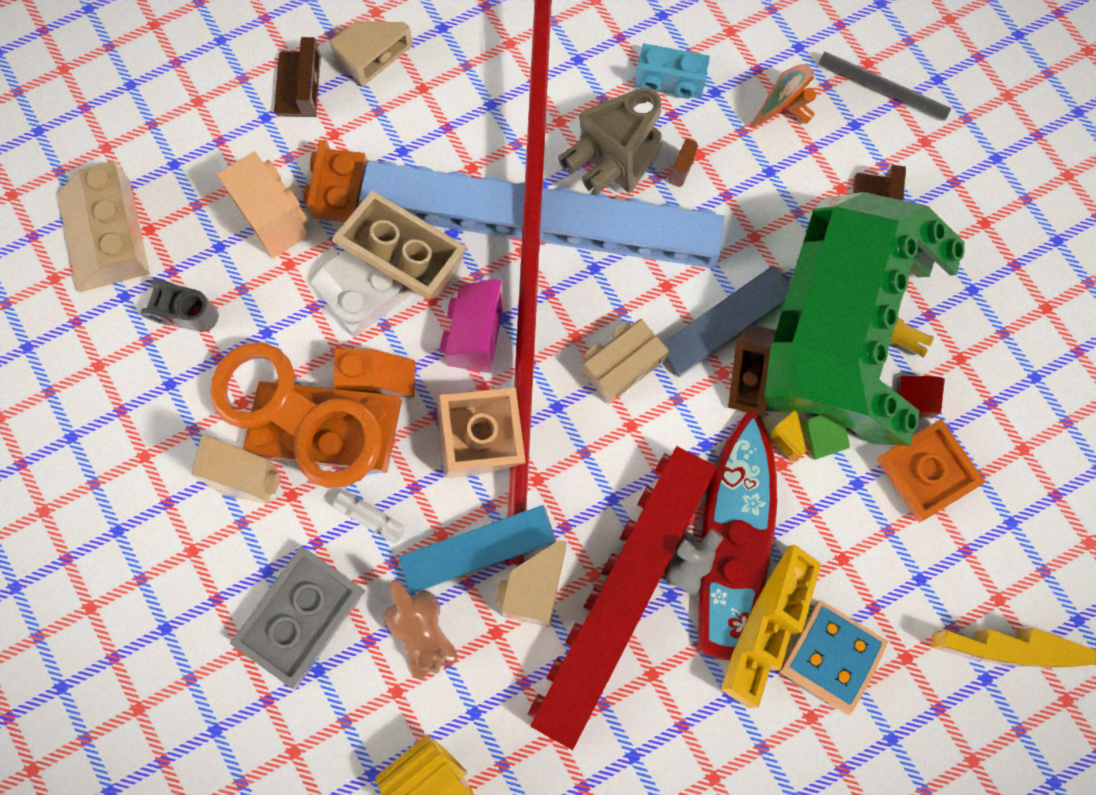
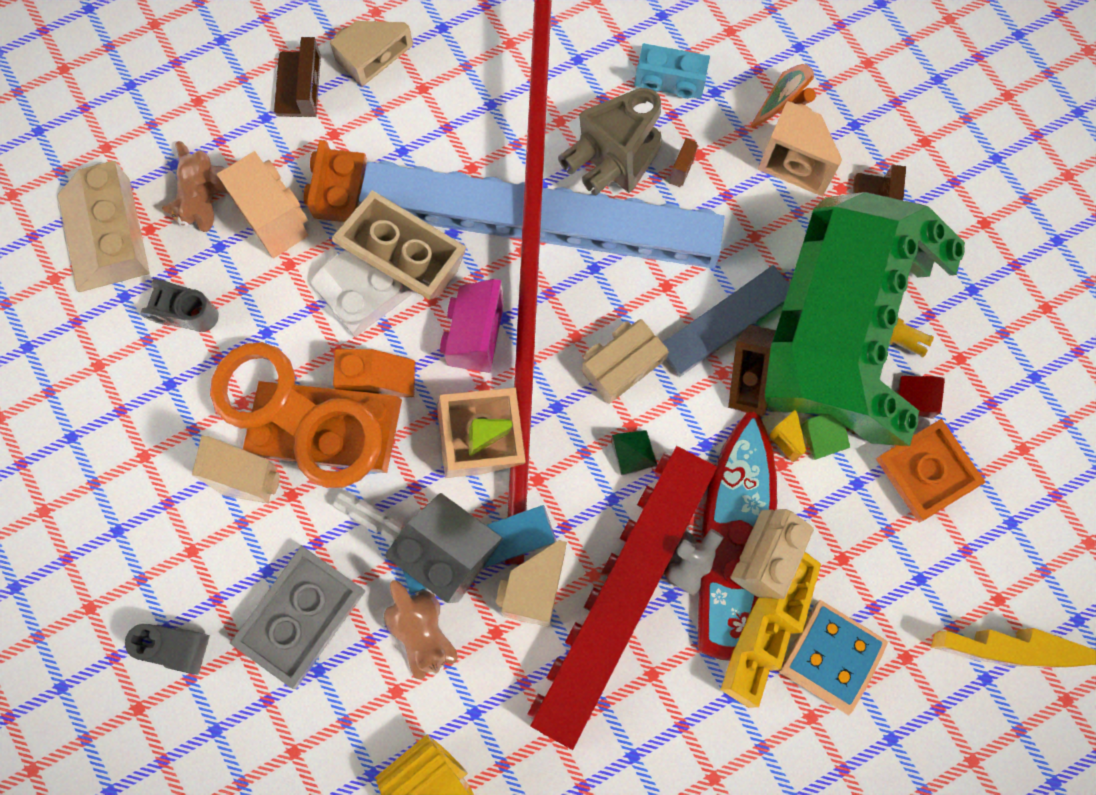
dark grey bar [818,51,951,121] -> none
none -> dark grey piece [125,624,210,675]
none -> nougat animal [162,141,227,232]
none -> dark grey slope [384,493,503,603]
none -> lime slope [469,419,512,456]
none -> dark green slope [611,430,657,476]
none -> tan brick [731,509,814,599]
none -> light nougat slope [758,101,842,197]

